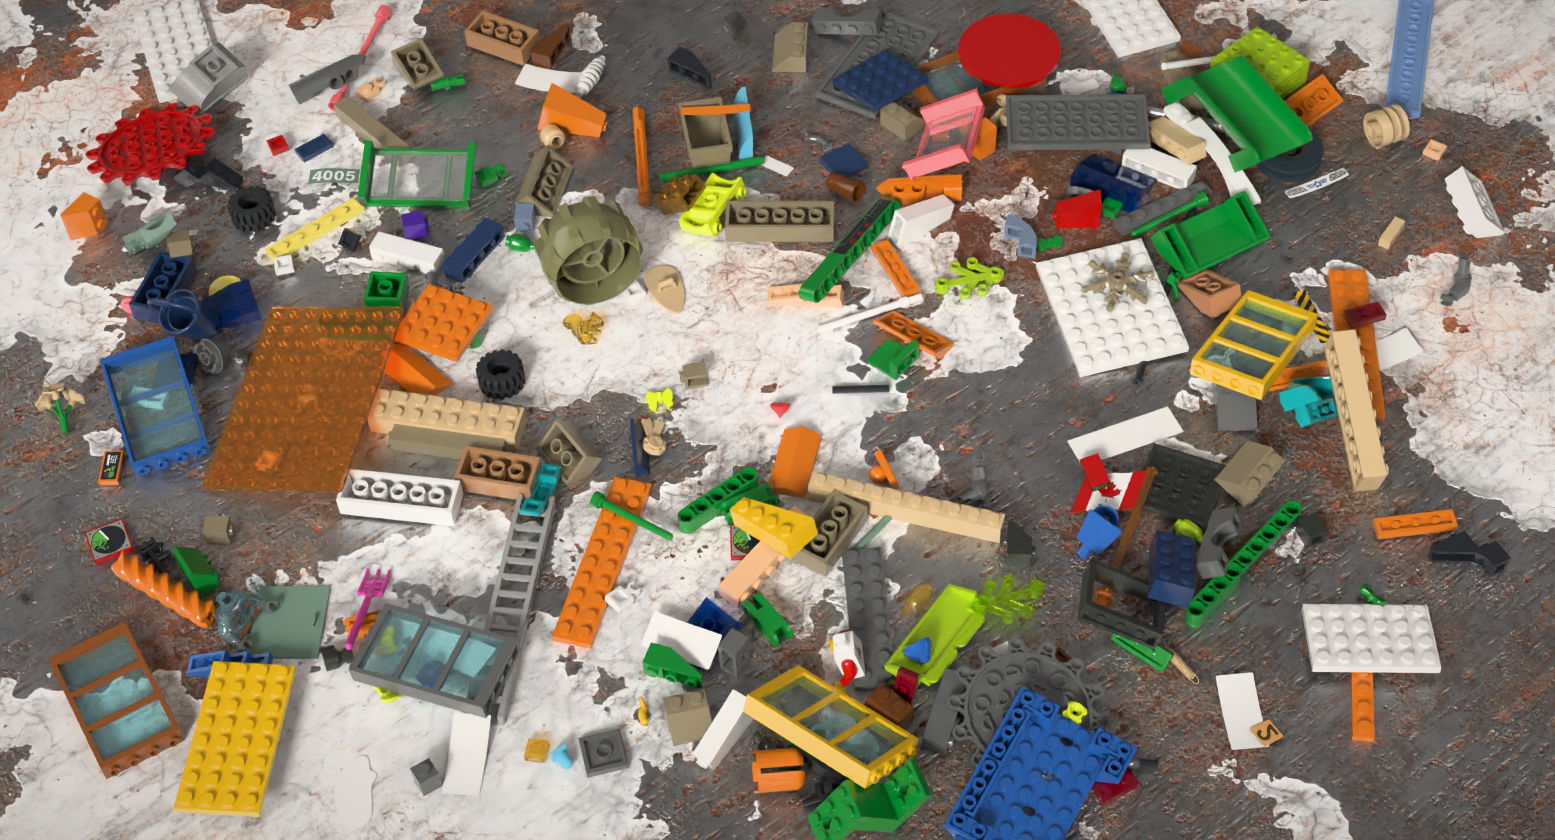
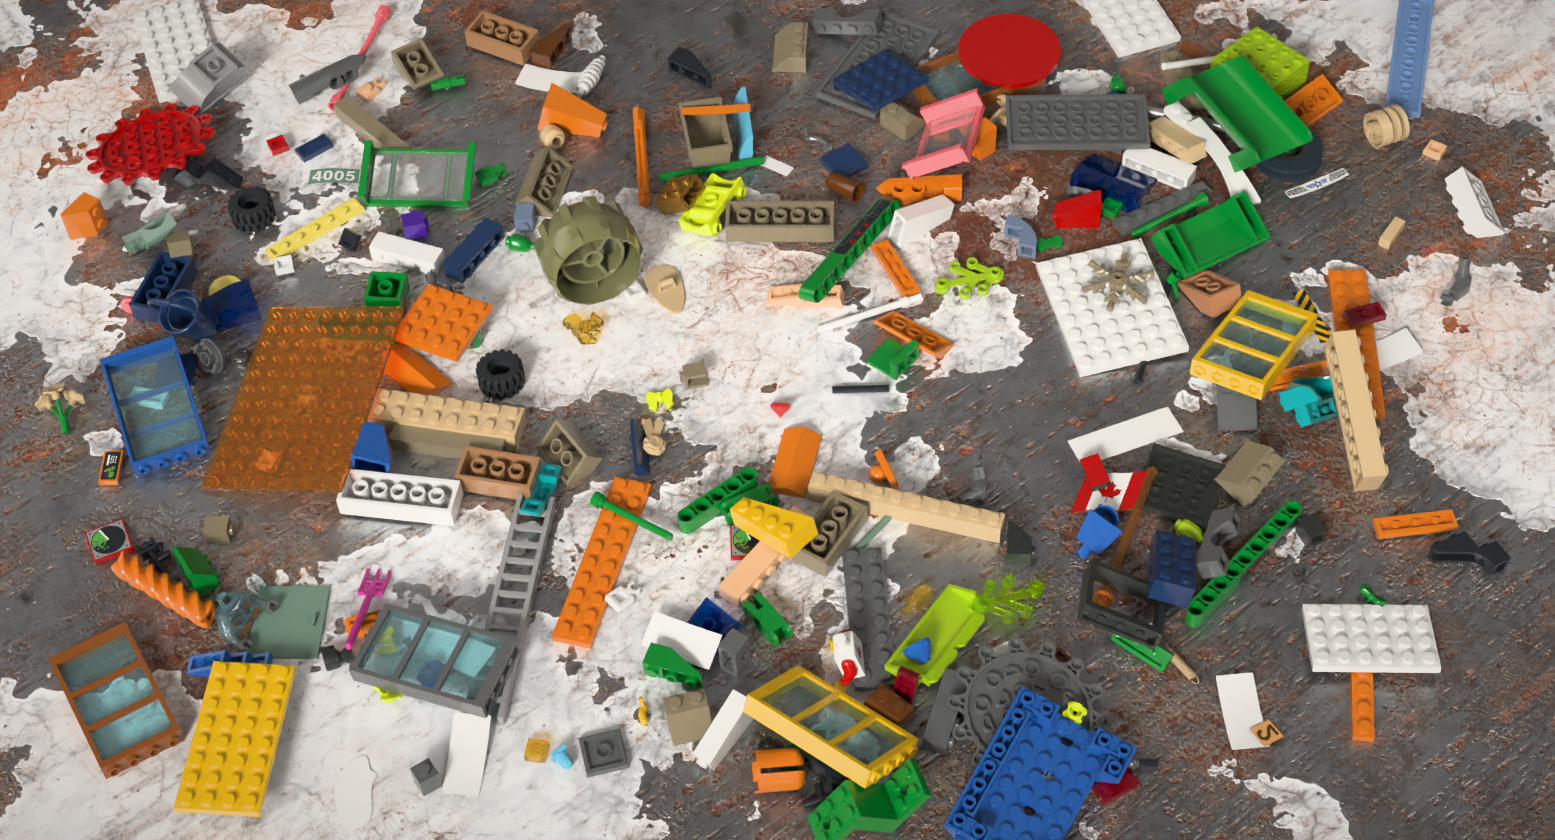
none -> blue slope [351,421,391,473]

